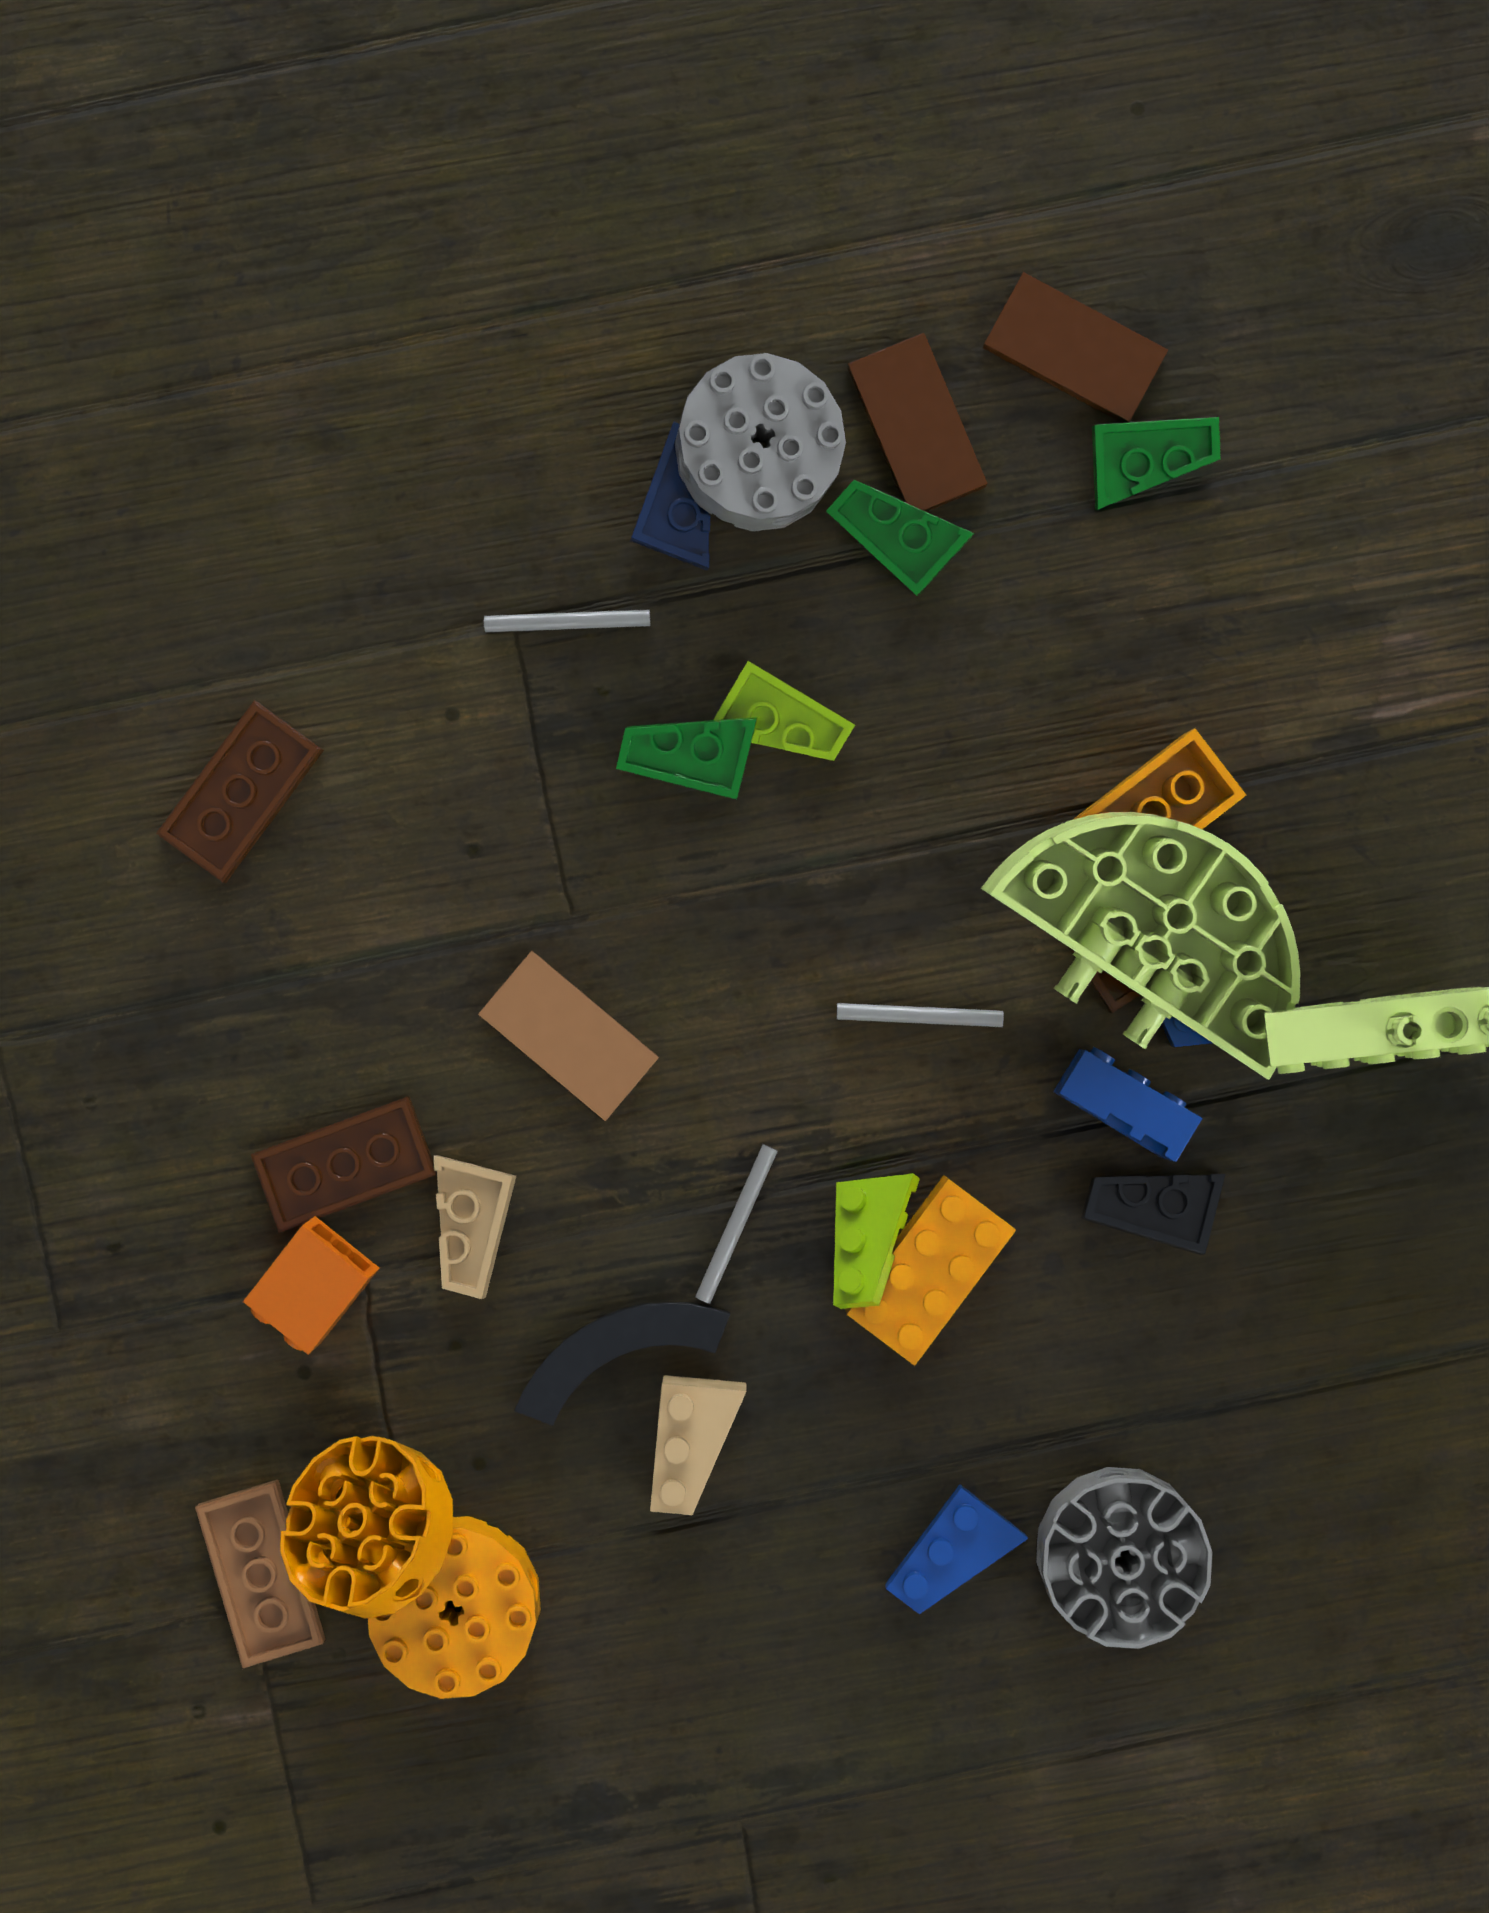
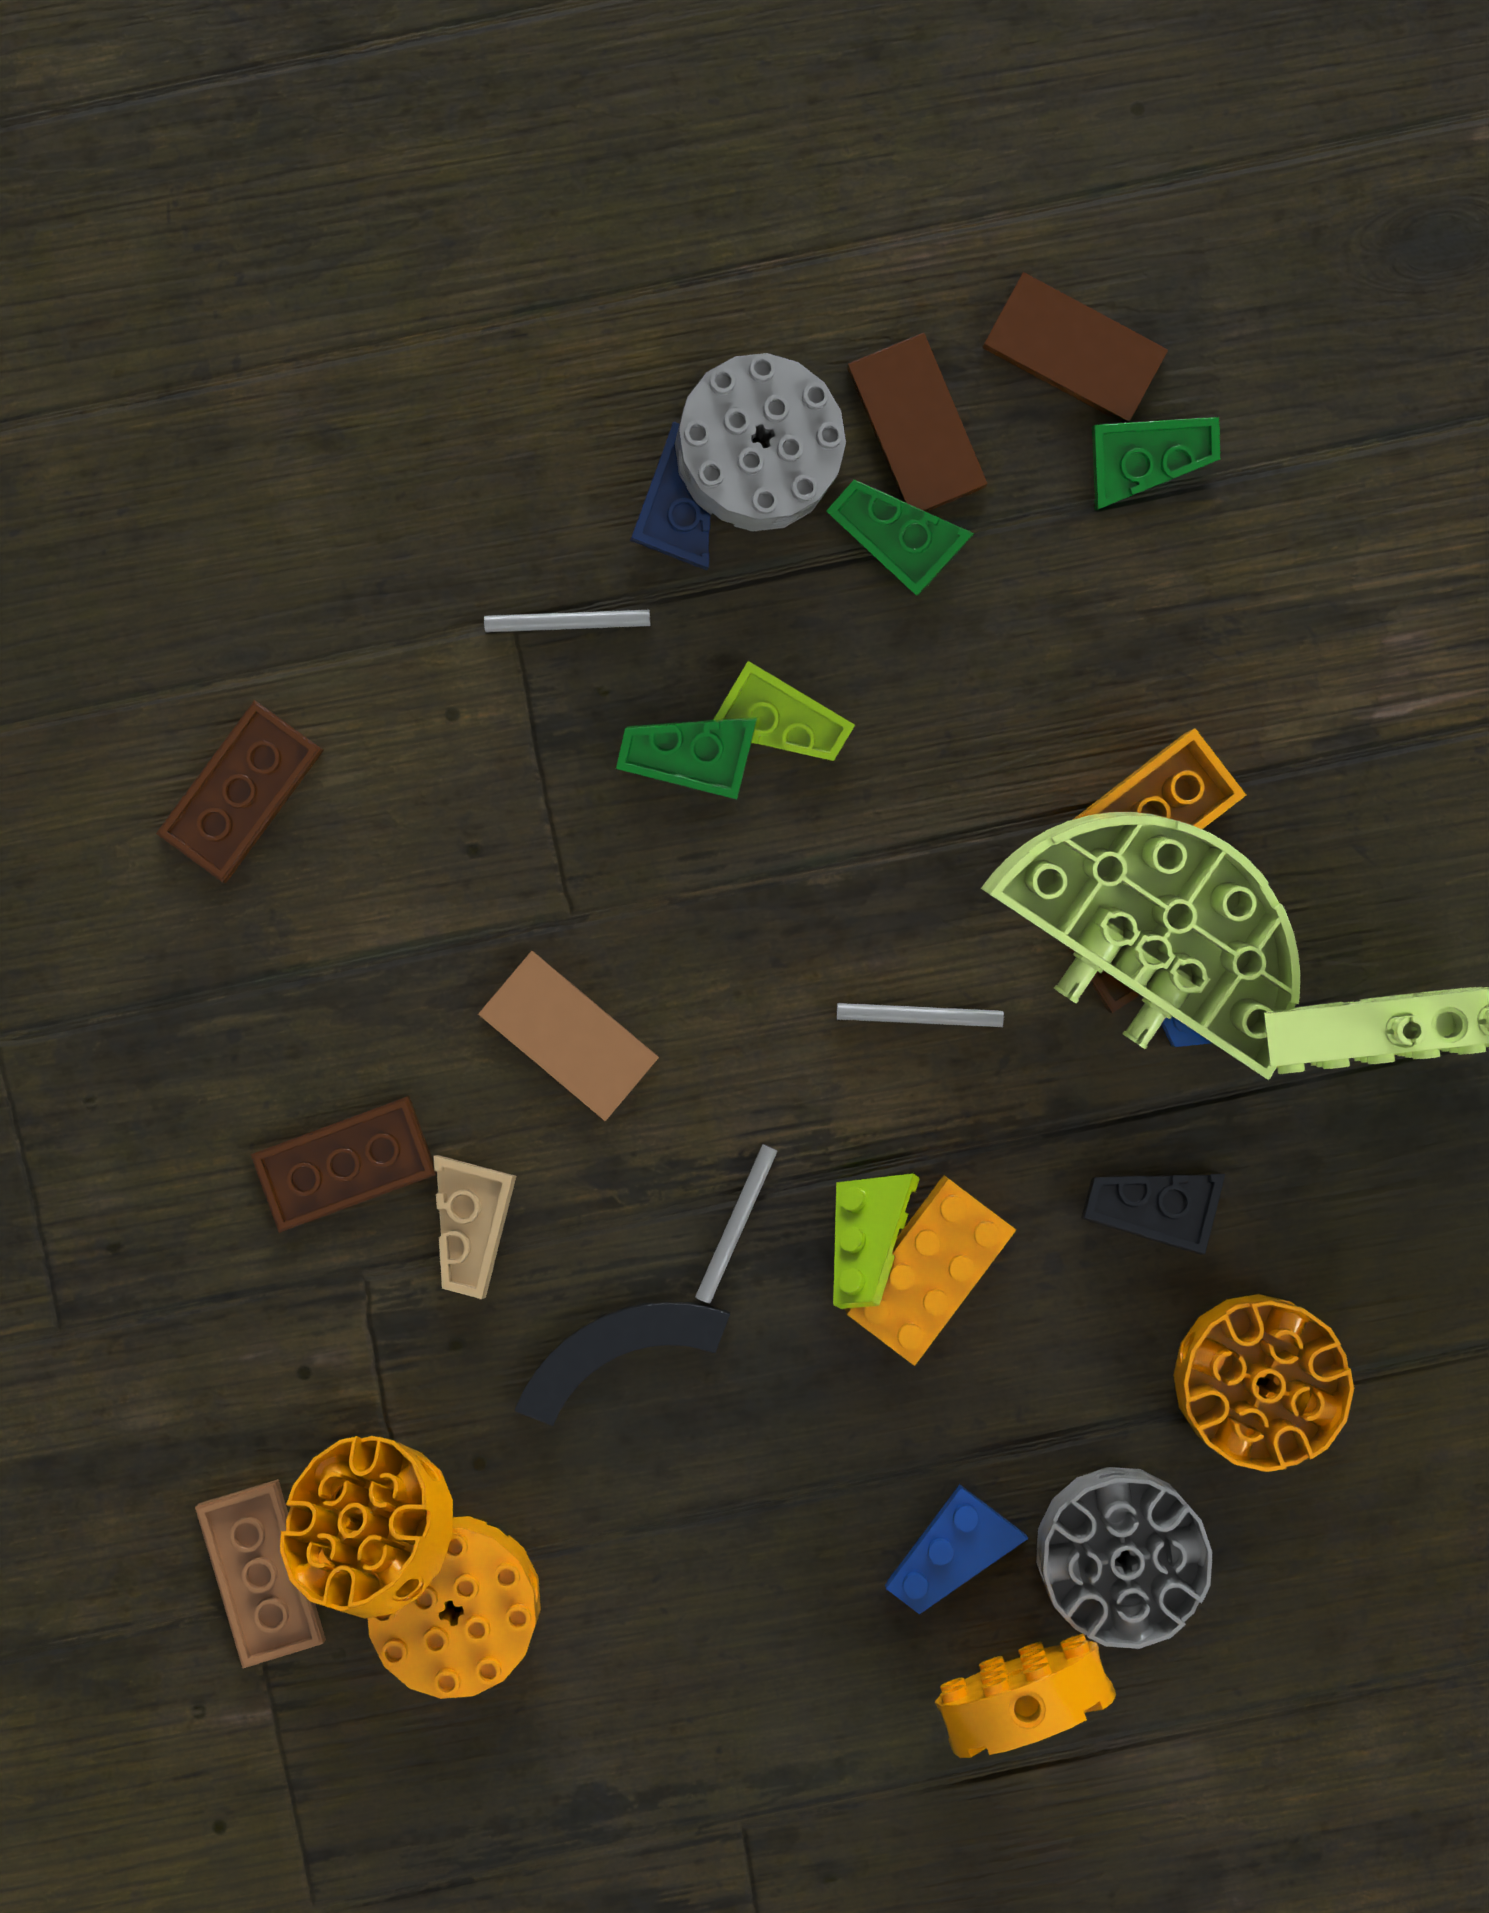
orange brick [243,1216,380,1355] -> none
tan wedge [650,1375,746,1515] -> none
blue wedge [1053,1047,1203,1162] -> none
none -> light orange brick [935,1634,1116,1758]
none -> light orange brick [1173,1294,1354,1472]

